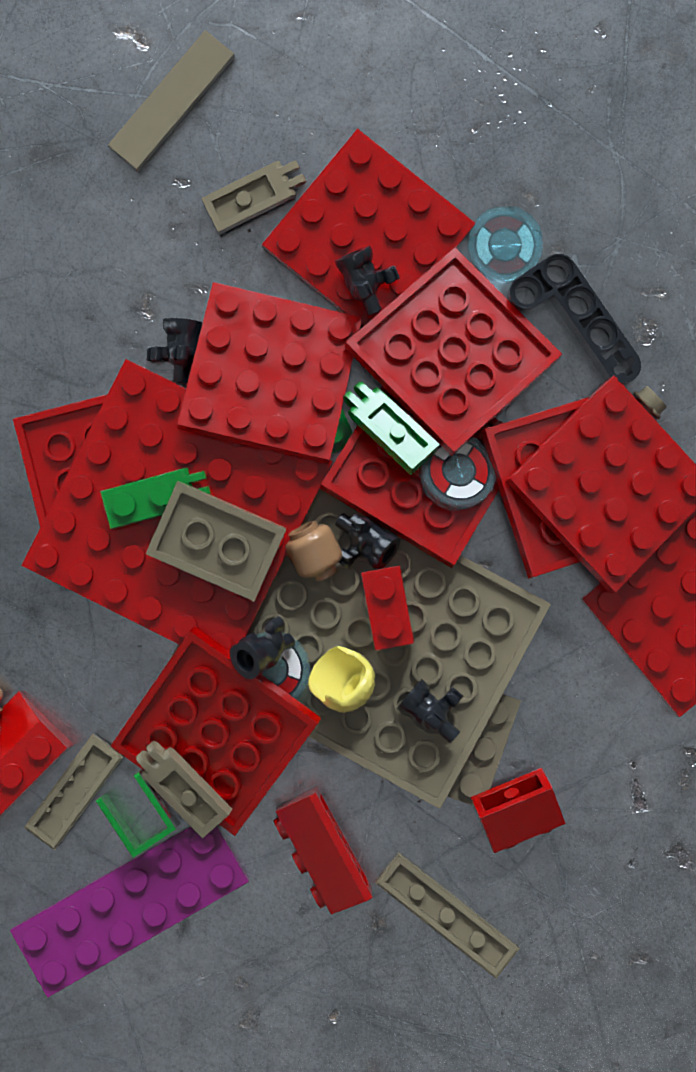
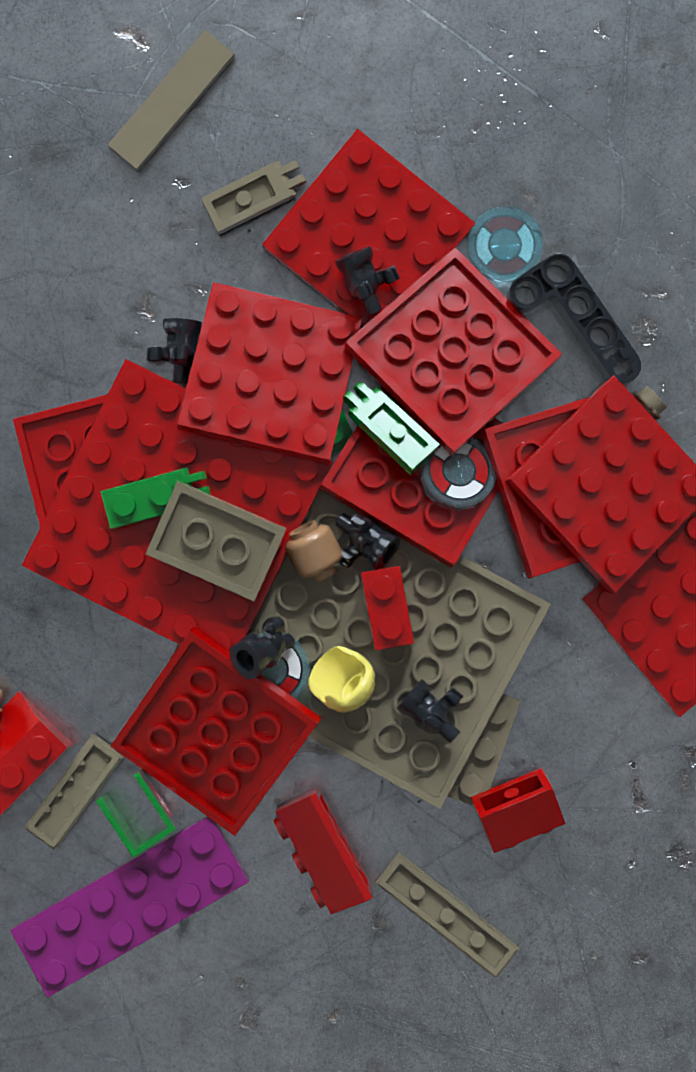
dark tan hinge [136,741,232,838] -> none

